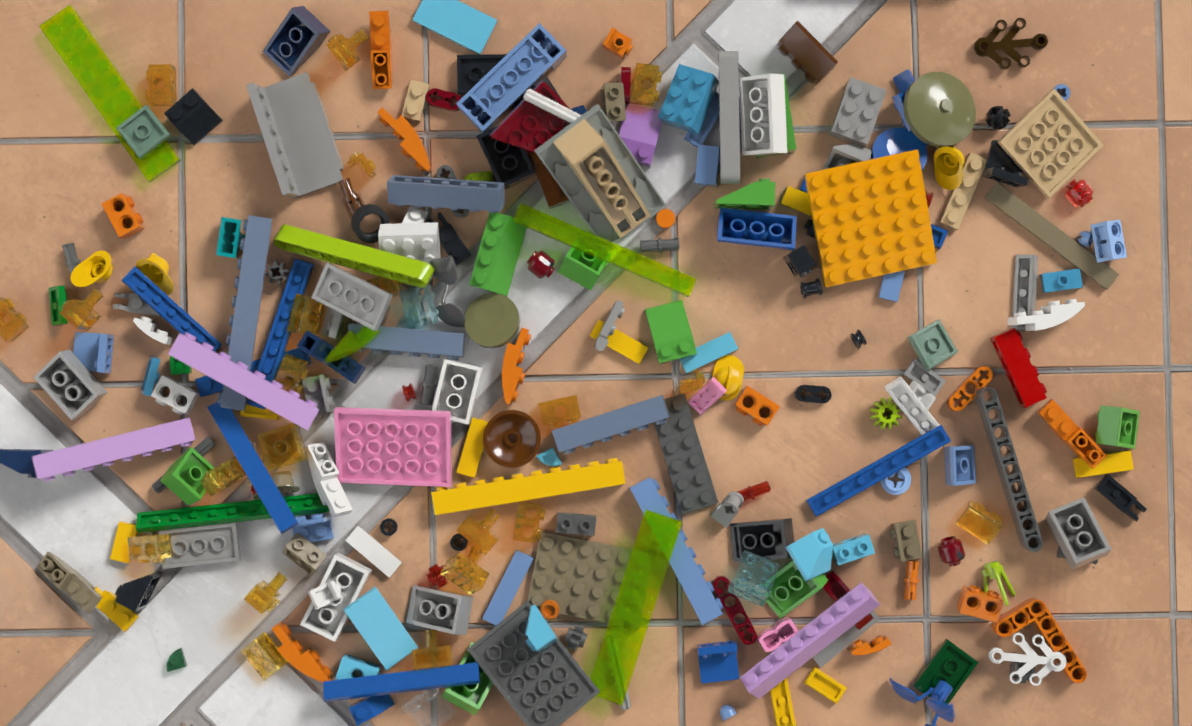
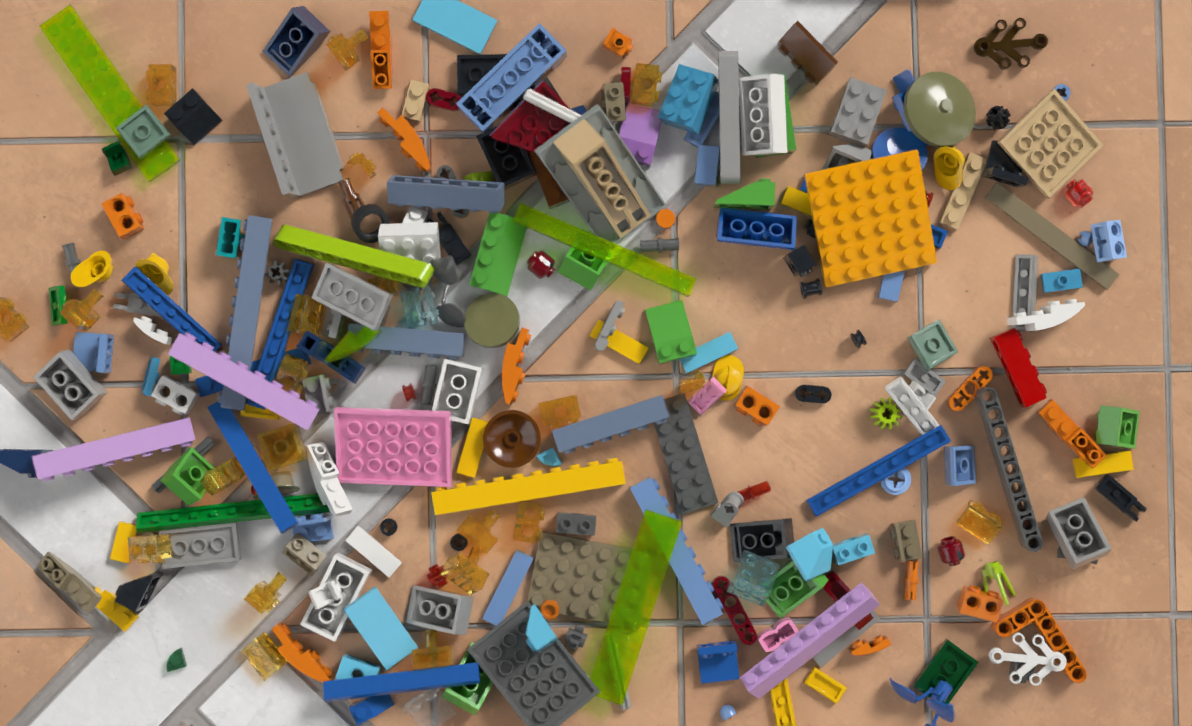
none -> dark green bracket [102,141,132,176]

